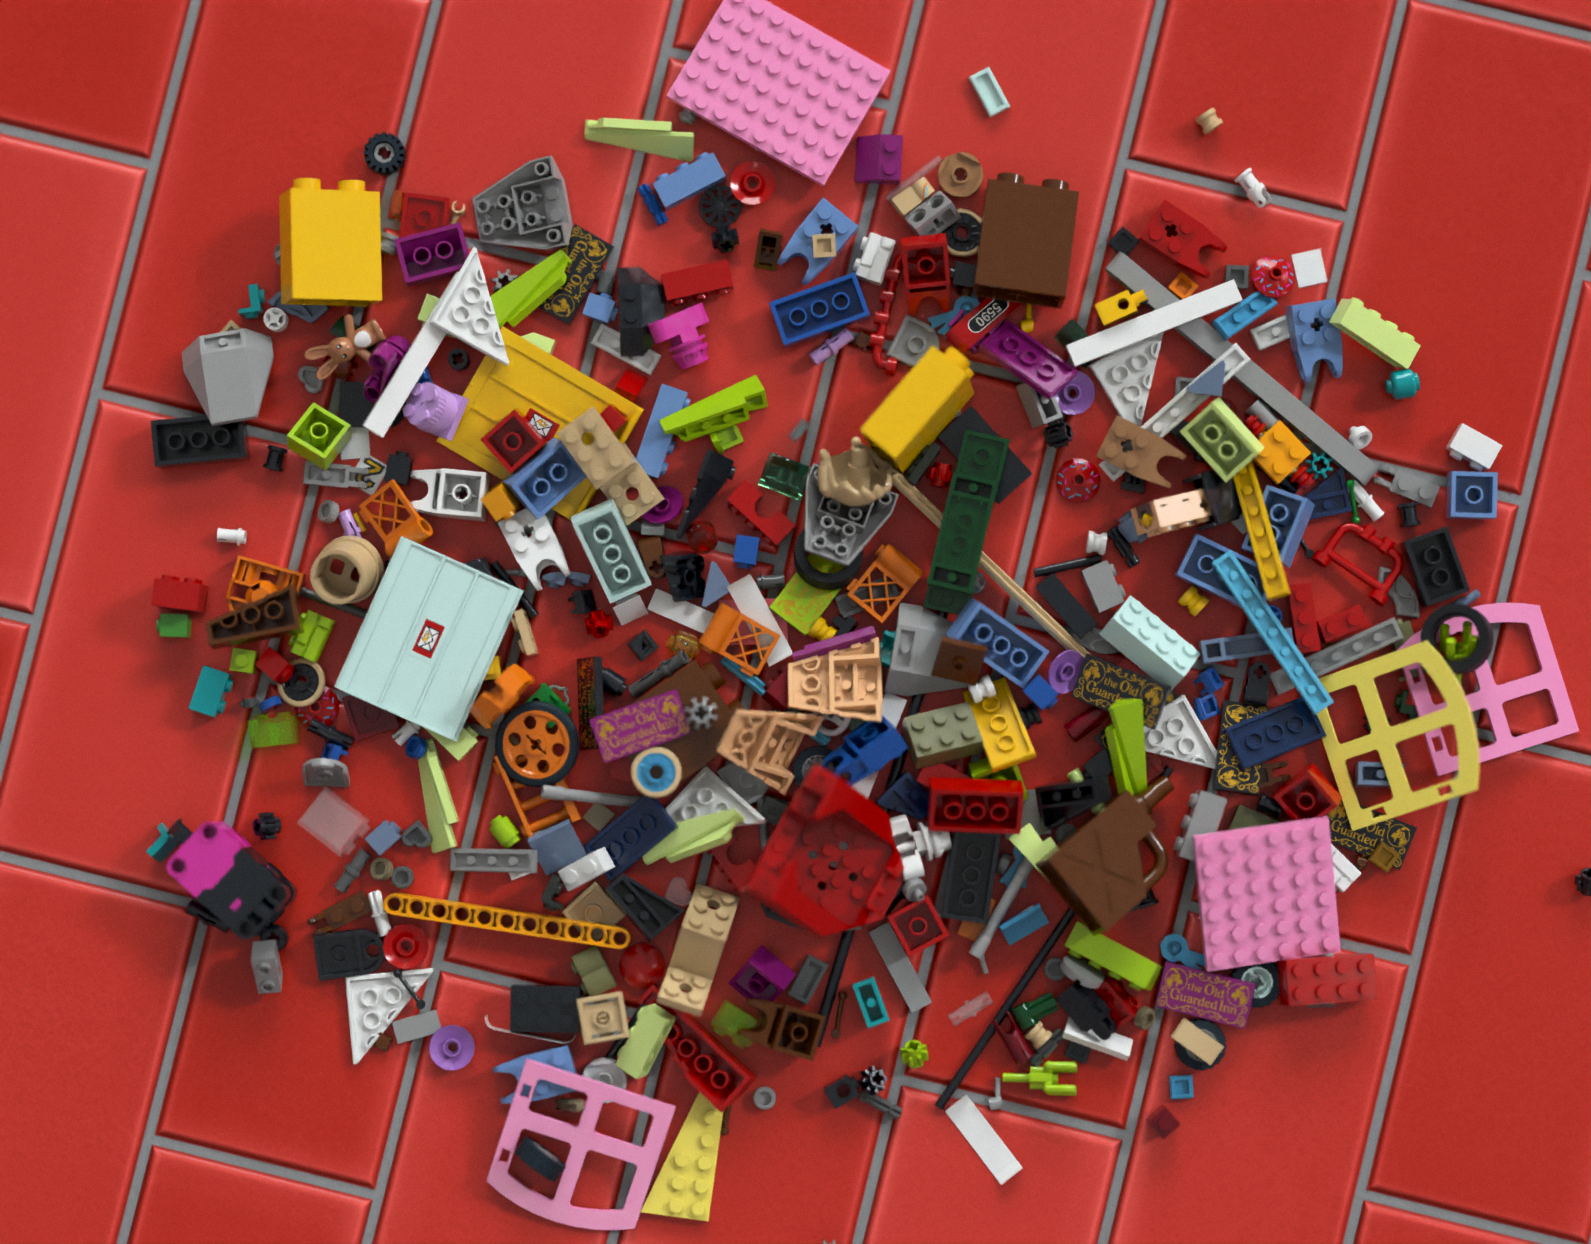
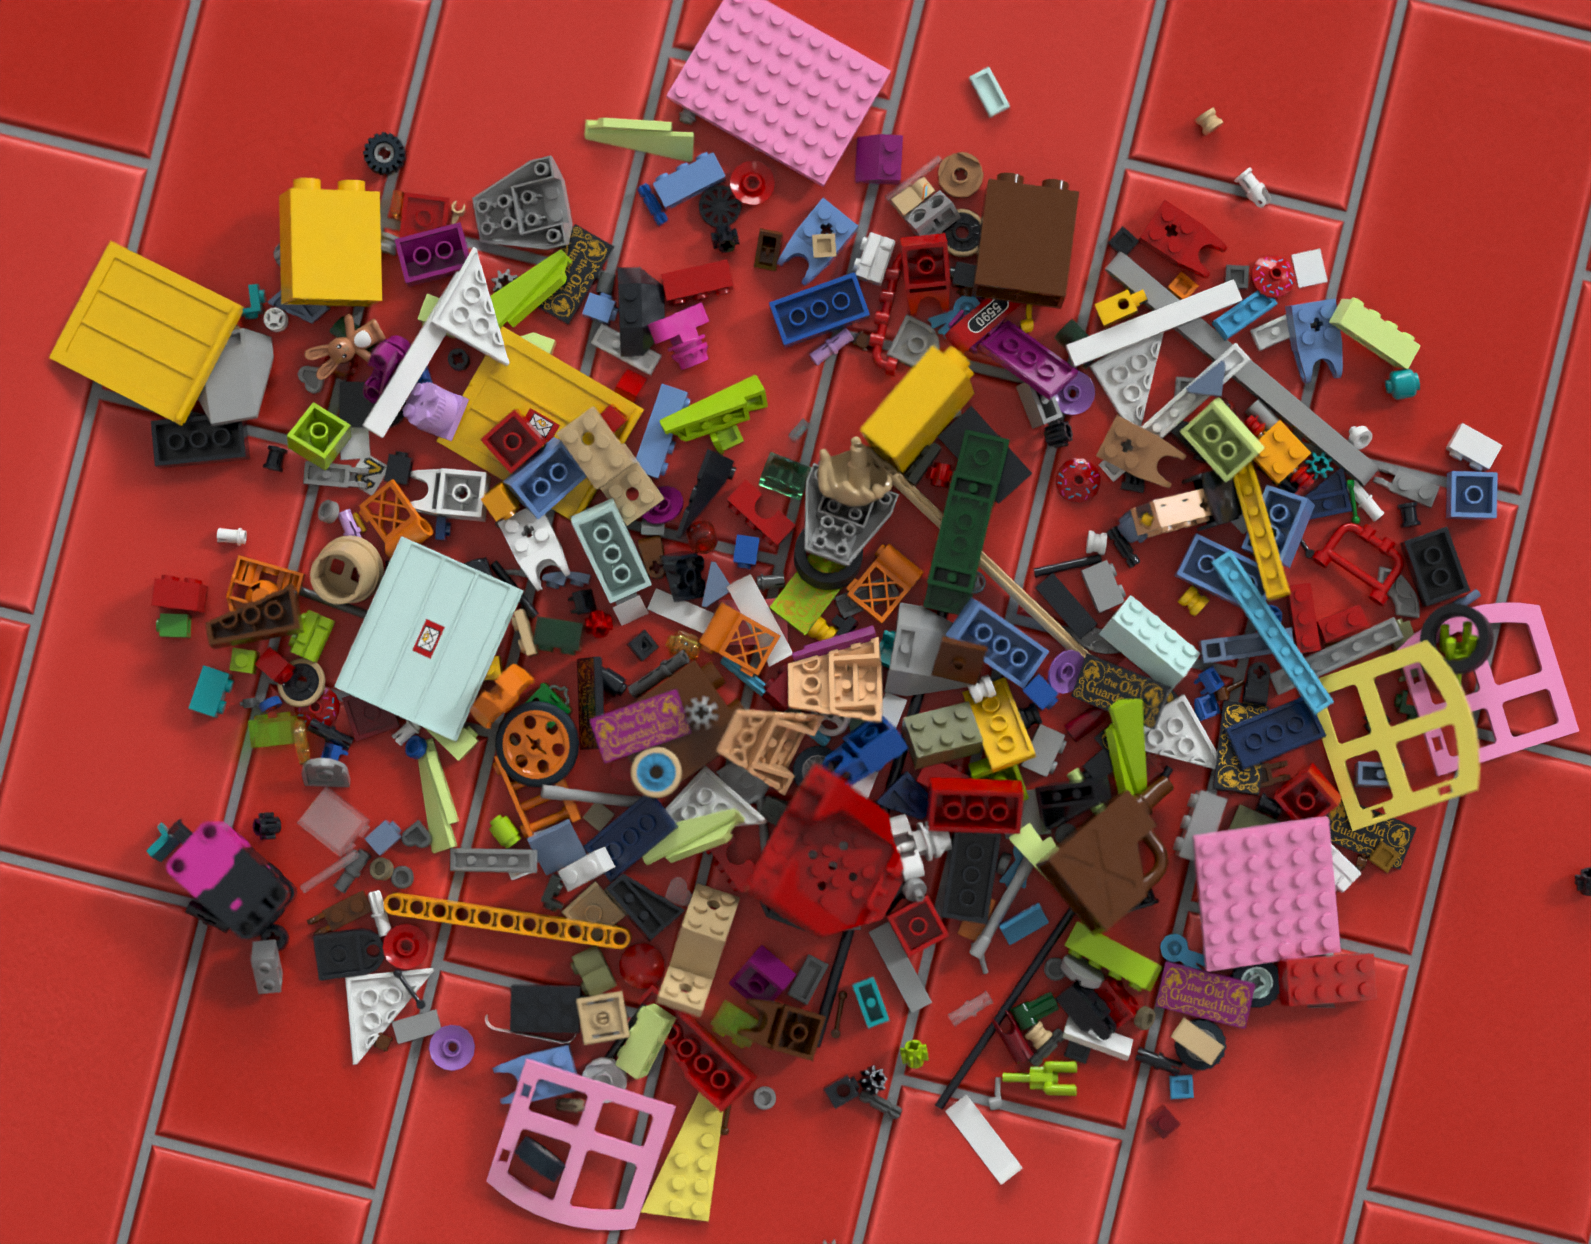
none -> yellow door [49,241,244,426]
none -> clear yellow tile [294,719,310,765]
none -> clear piece [300,850,360,893]
none -> dark blue plate [435,516,452,541]
none -> clear green brick [533,616,586,656]
none -> light grey brick [1020,724,1067,777]
none -> black pin [1135,1047,1183,1076]
none -> reddish brown hand [1215,679,1245,701]

